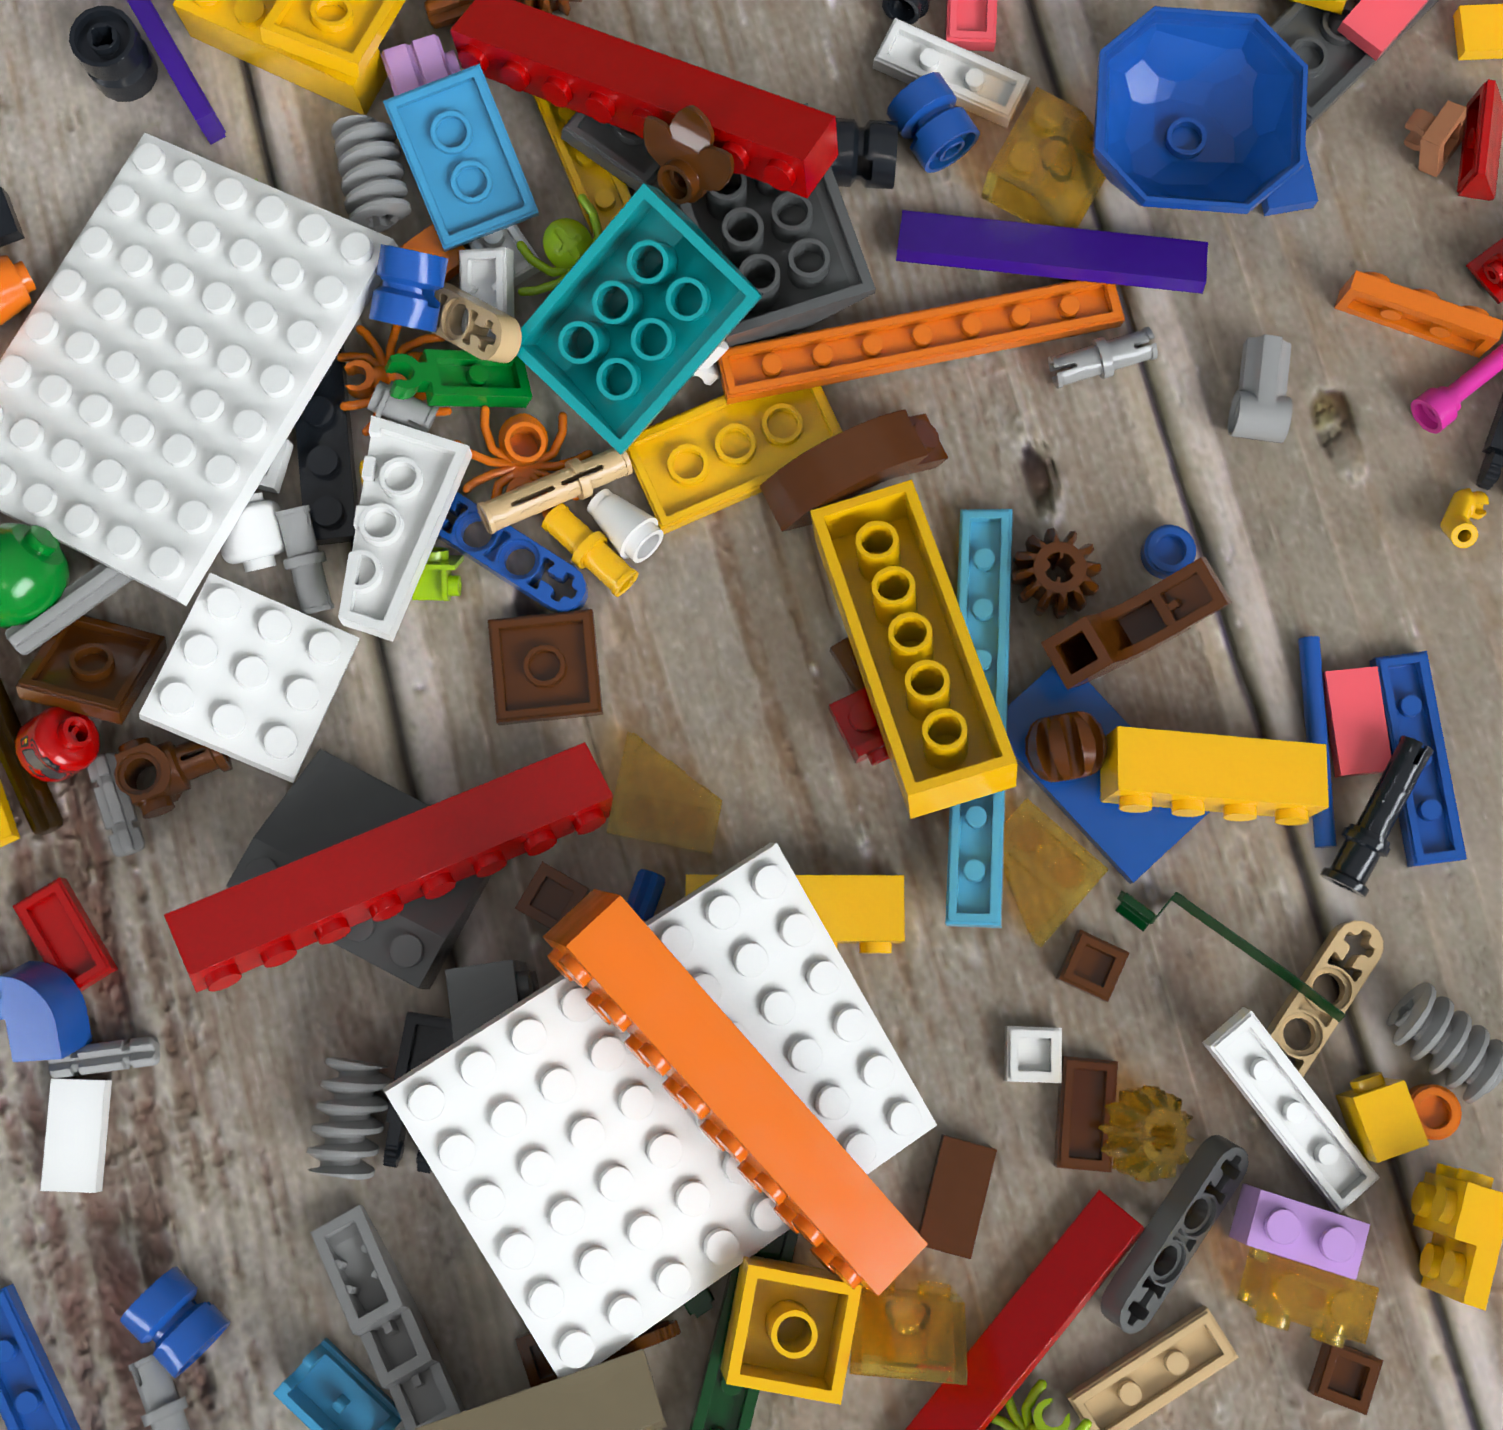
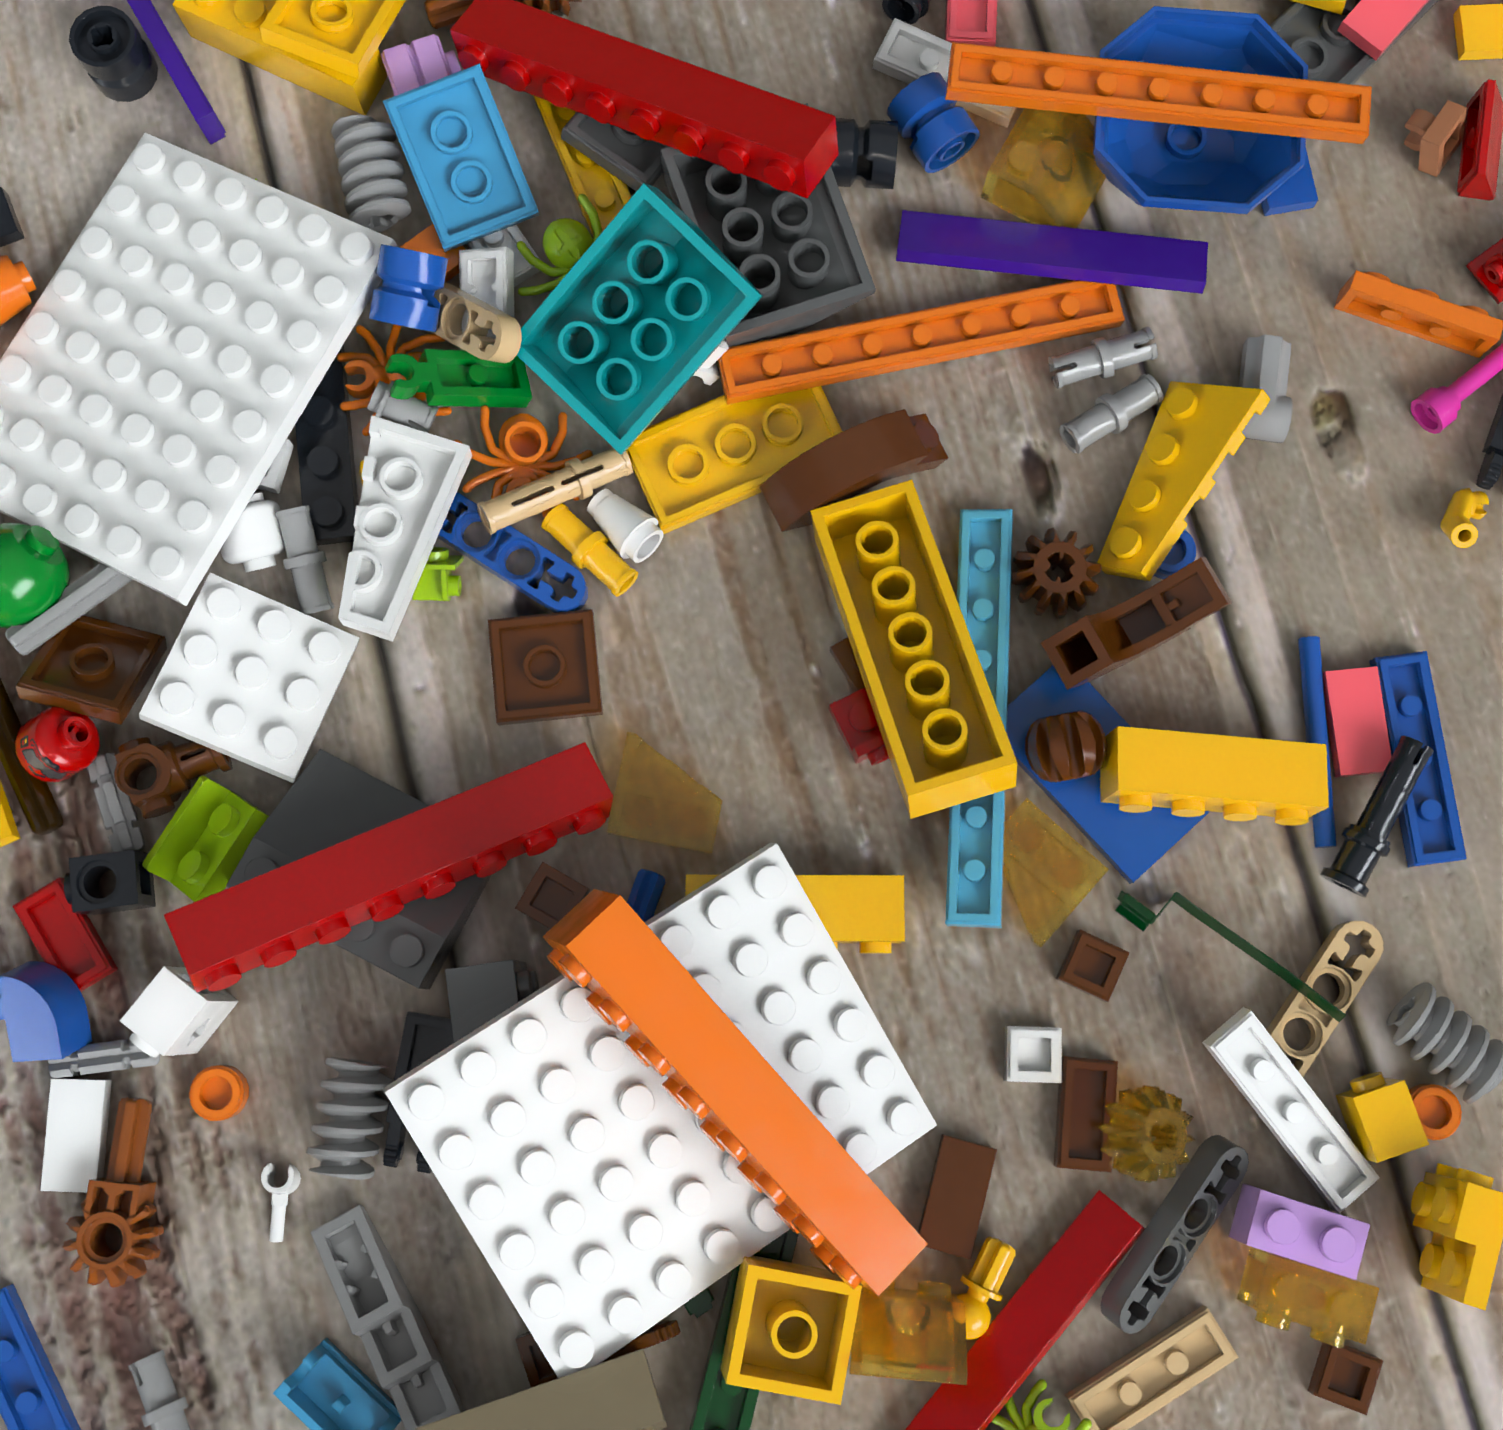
blue wheel [120,1266,231,1379] -> none
reddish brown plate [643,105,734,204] -> none
none -> dark orange gear [62,1097,165,1288]
none -> black brick [64,850,156,915]
none -> white brick [120,966,239,1058]
none -> lime bracket [142,776,269,902]
none -> orange tile [189,1065,249,1121]
none -> white hand [261,1163,301,1242]
none -> orange tile [945,42,1372,144]
none -> yellow axle [946,1237,1016,1340]
none -> light grey pin [1059,374,1163,454]
none -> yellow wing [1097,381,1271,581]

